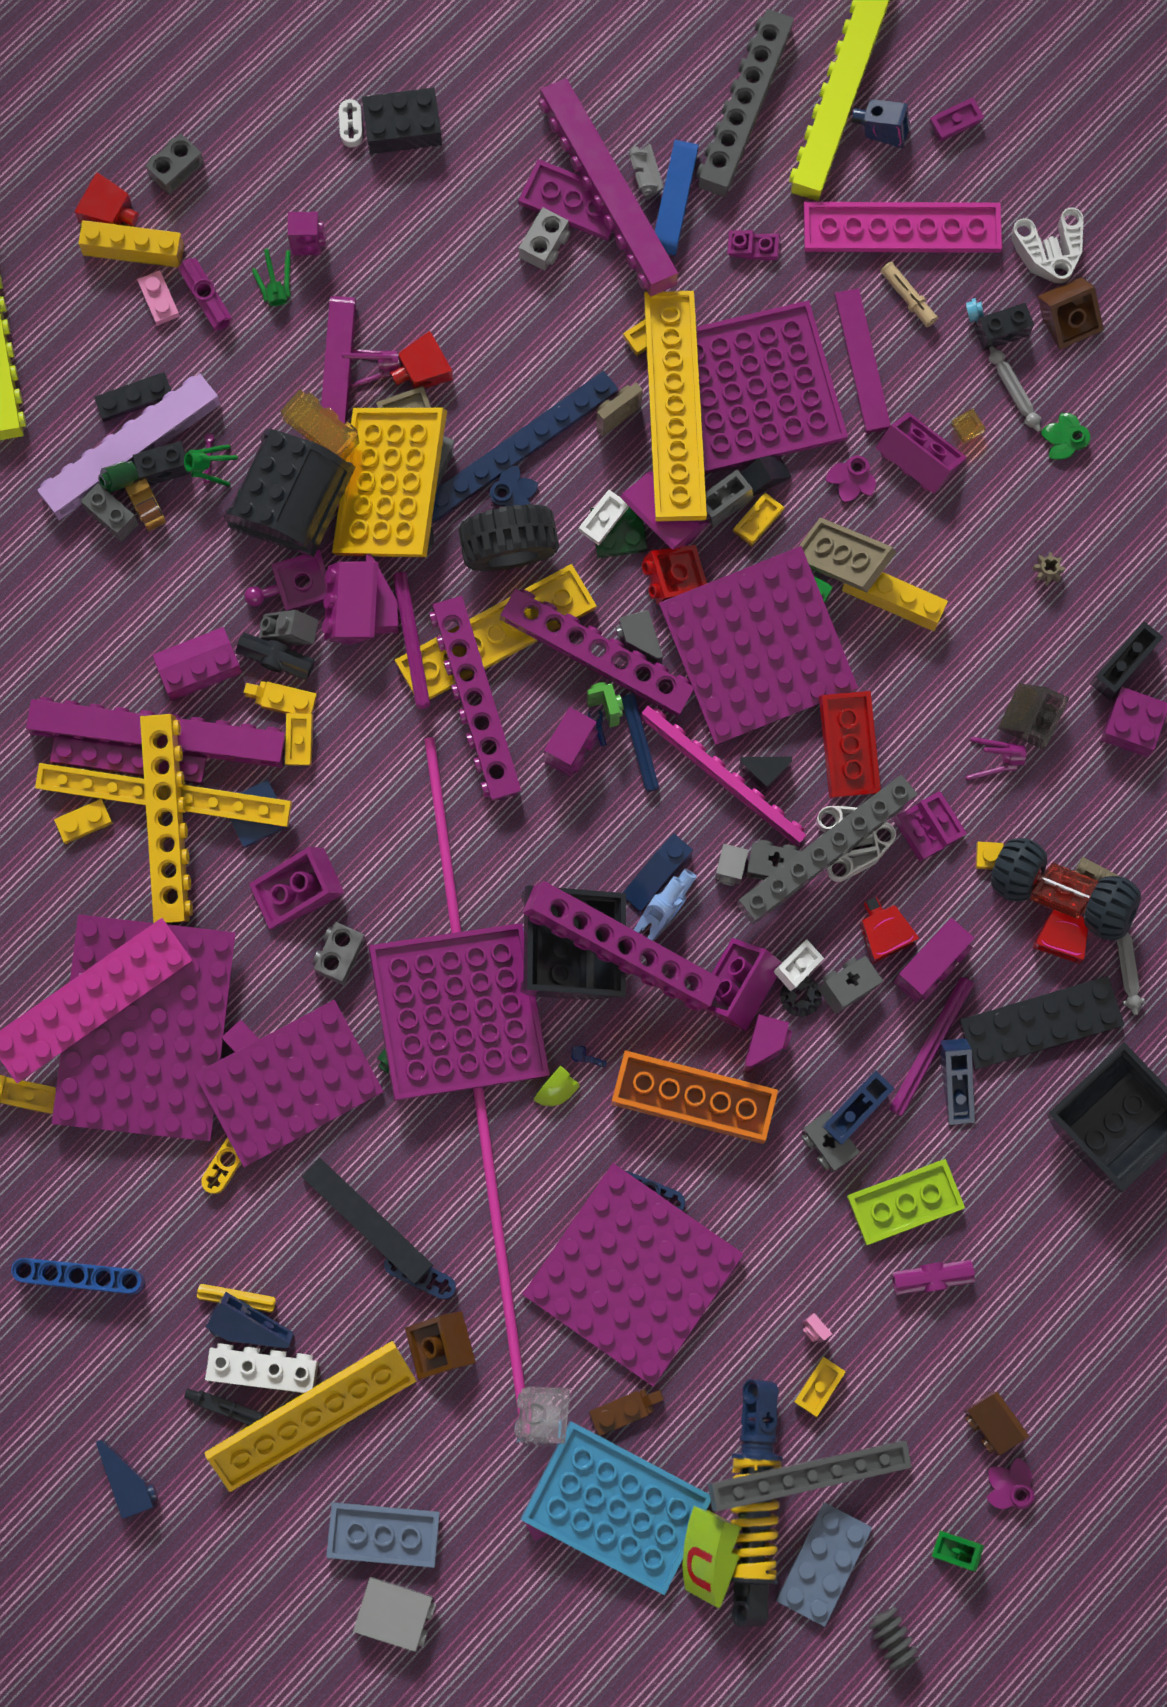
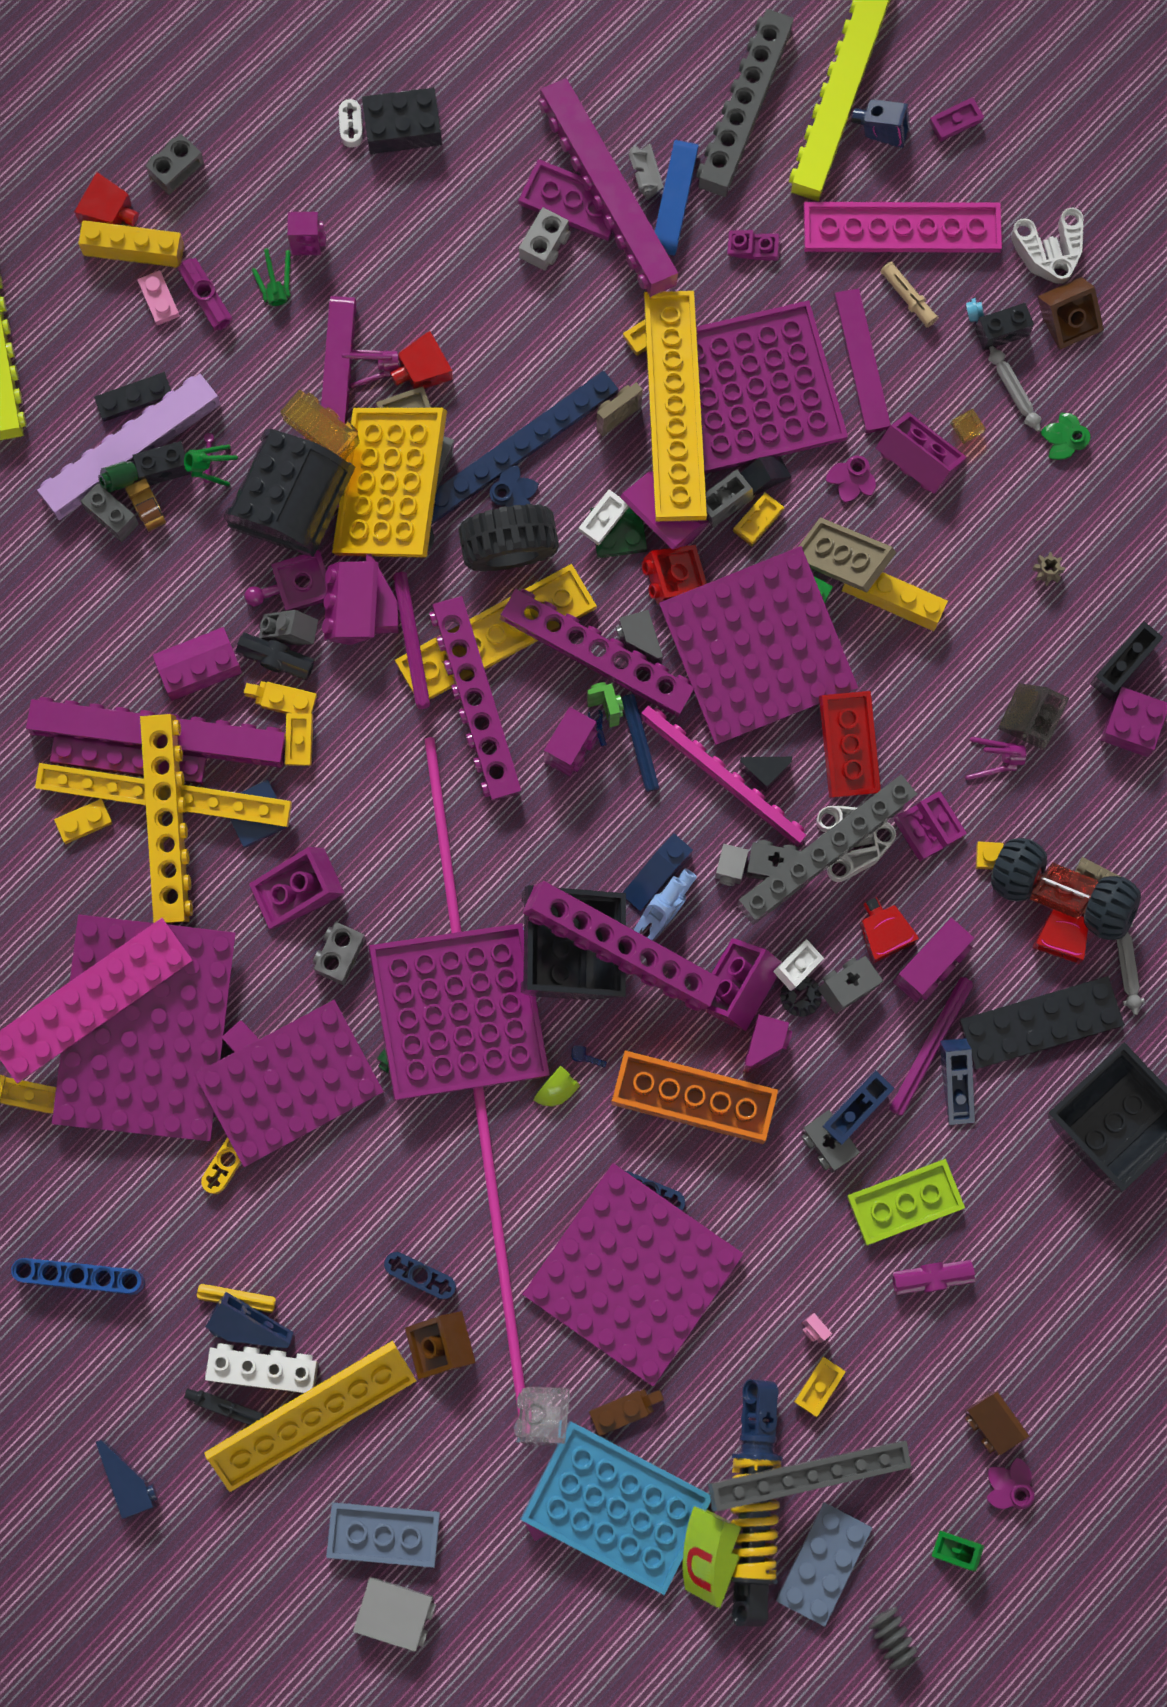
black tile [302,1158,434,1285] -> none

